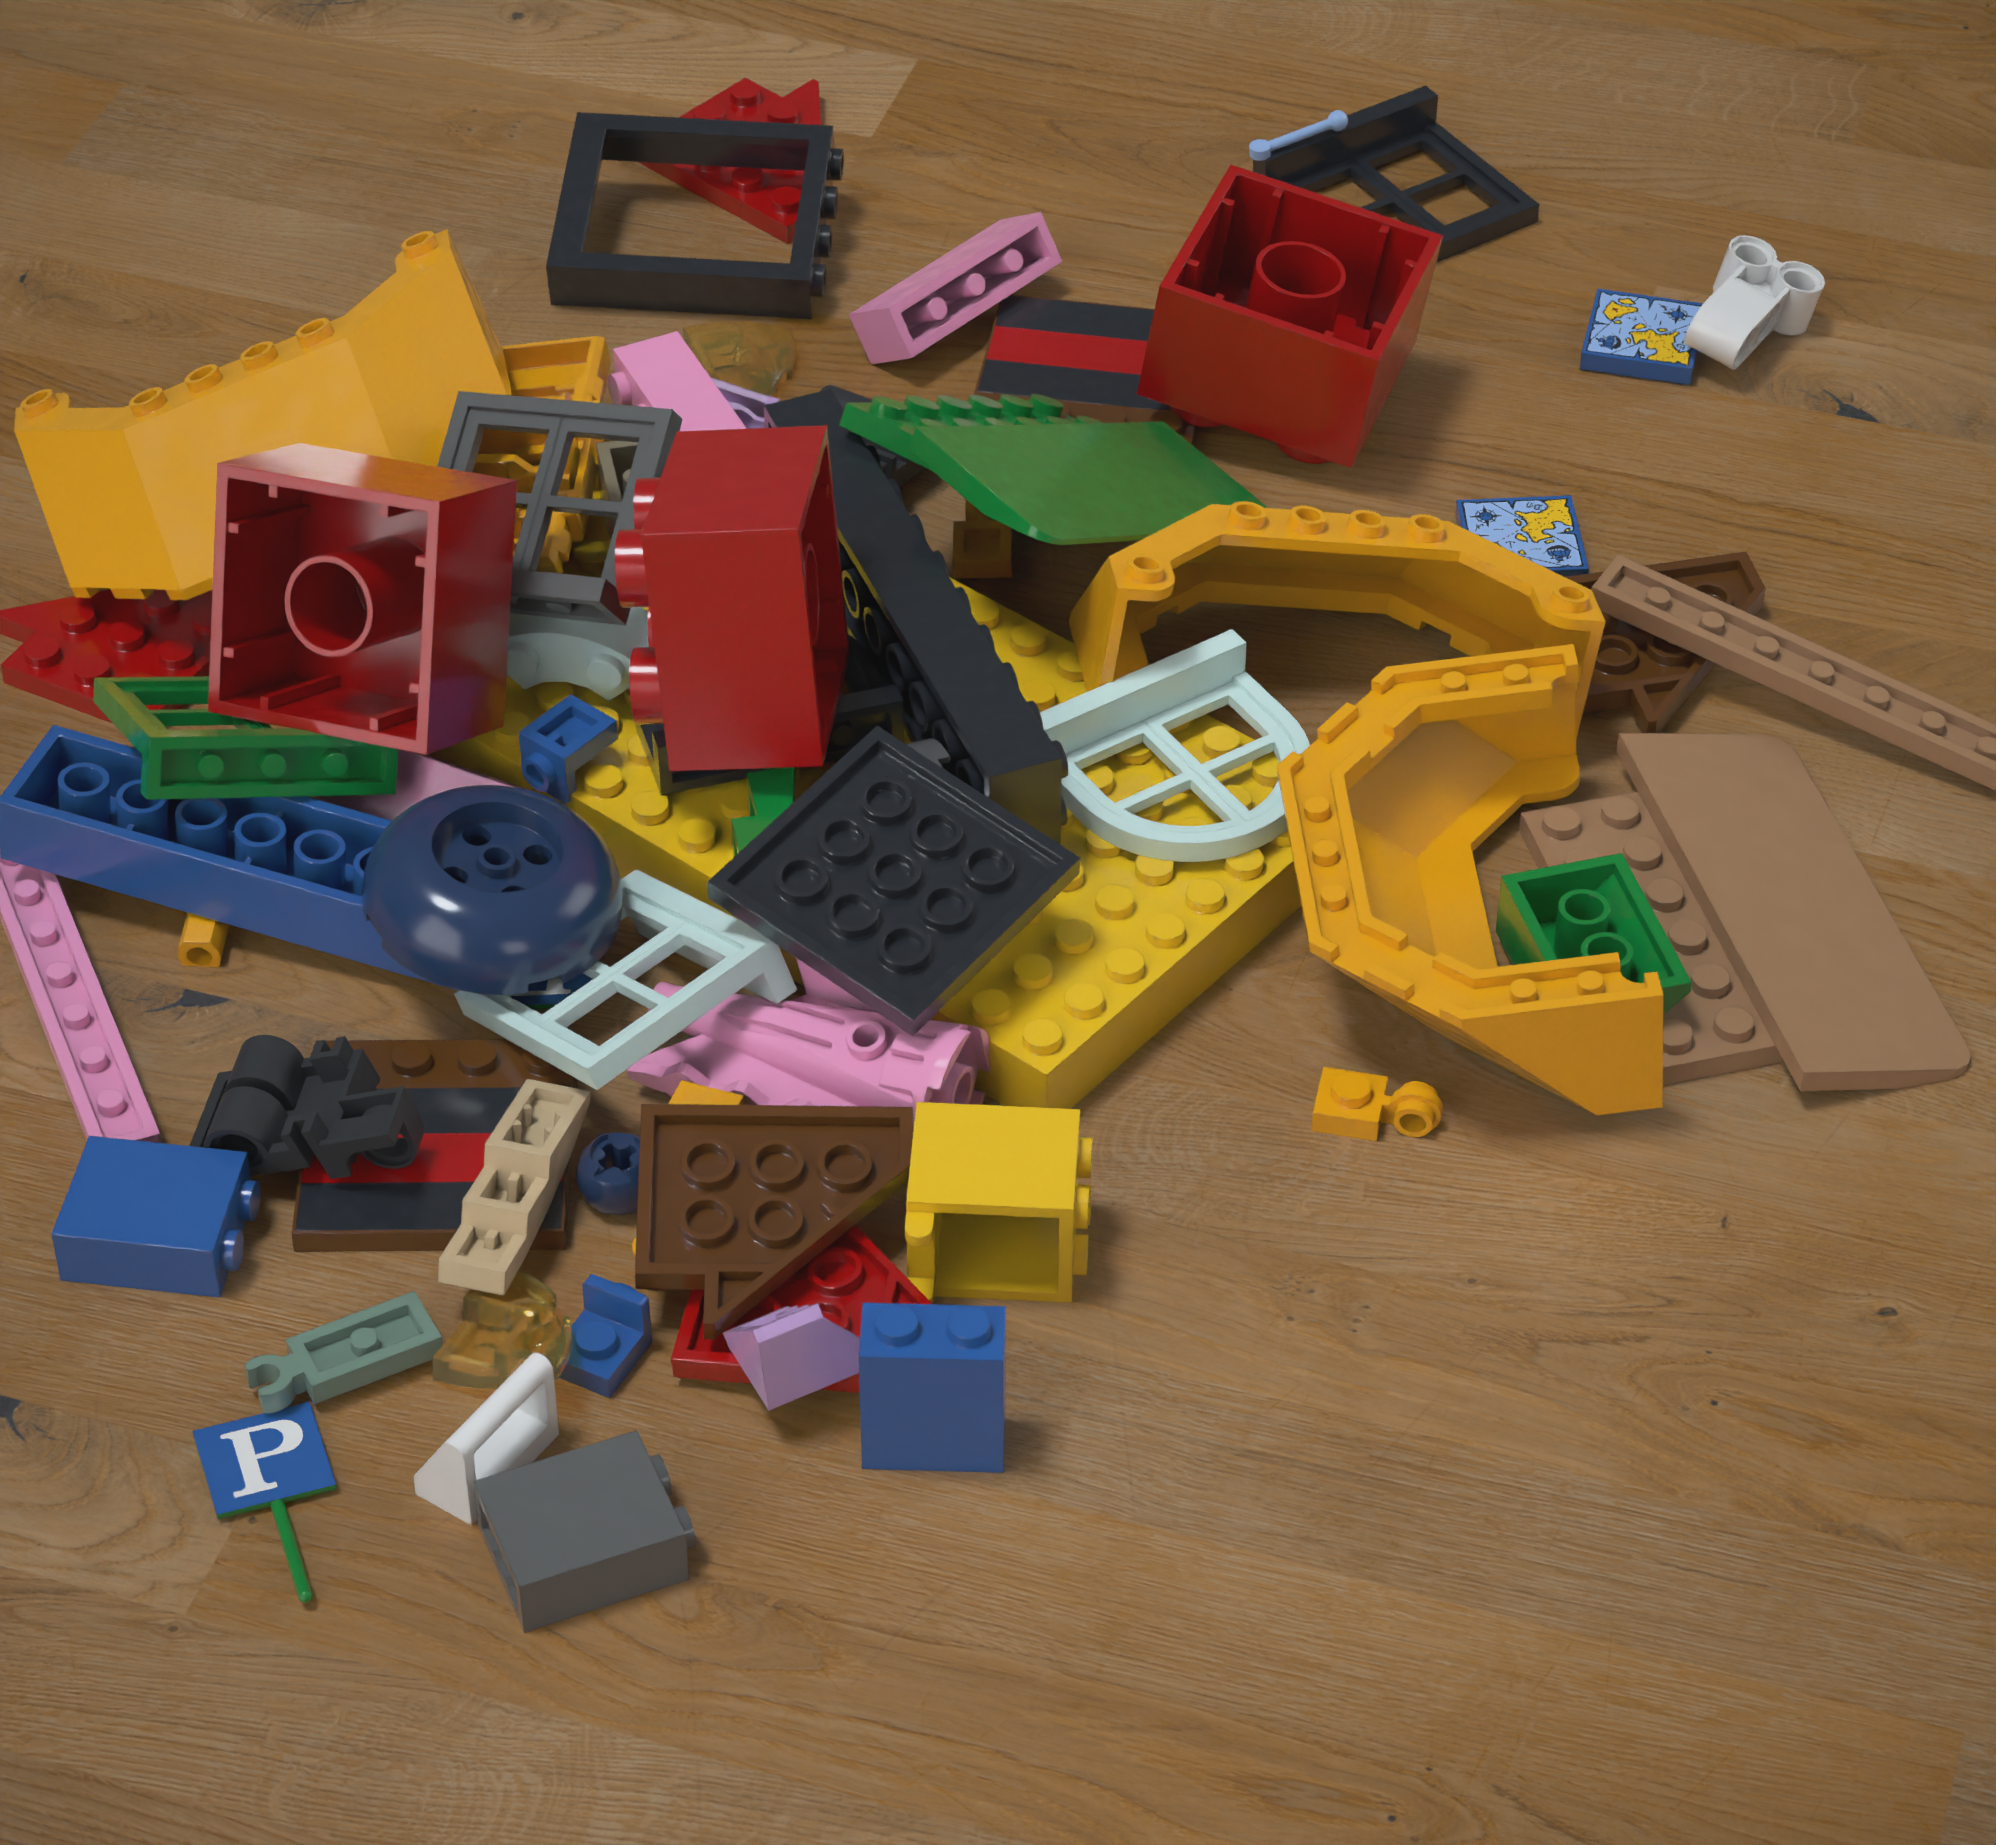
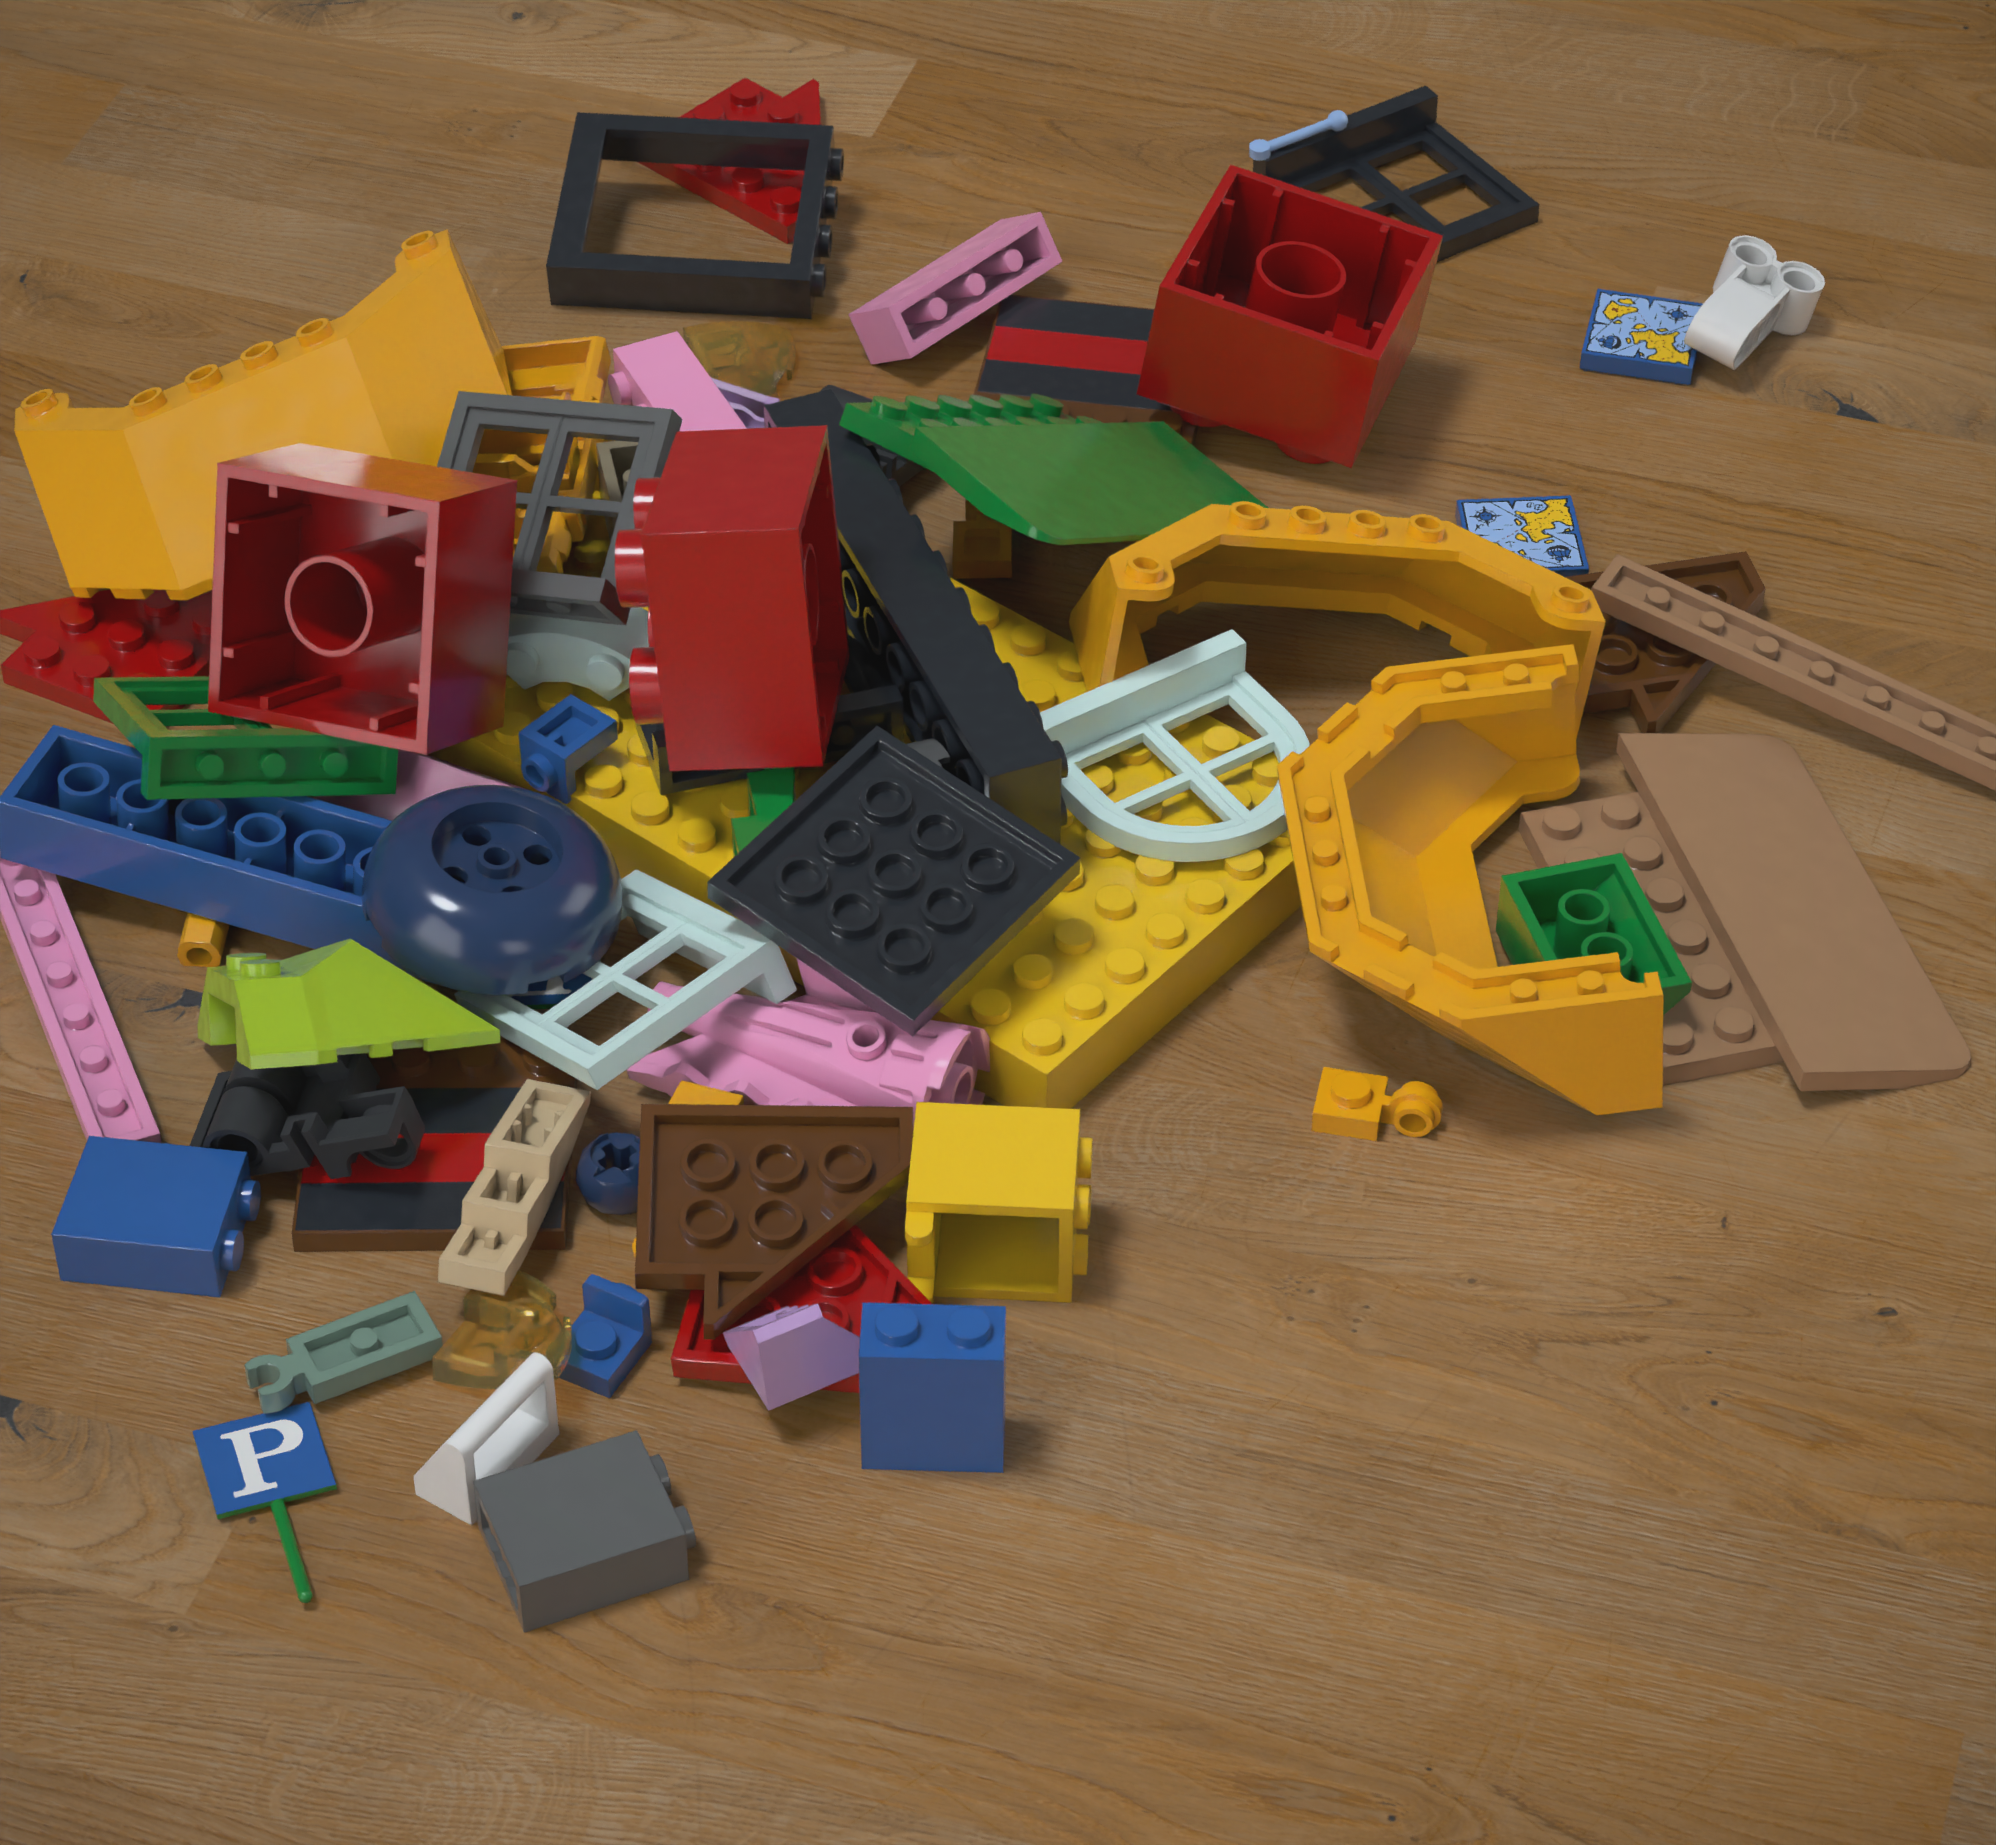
none -> lime wedge [197,938,500,1069]

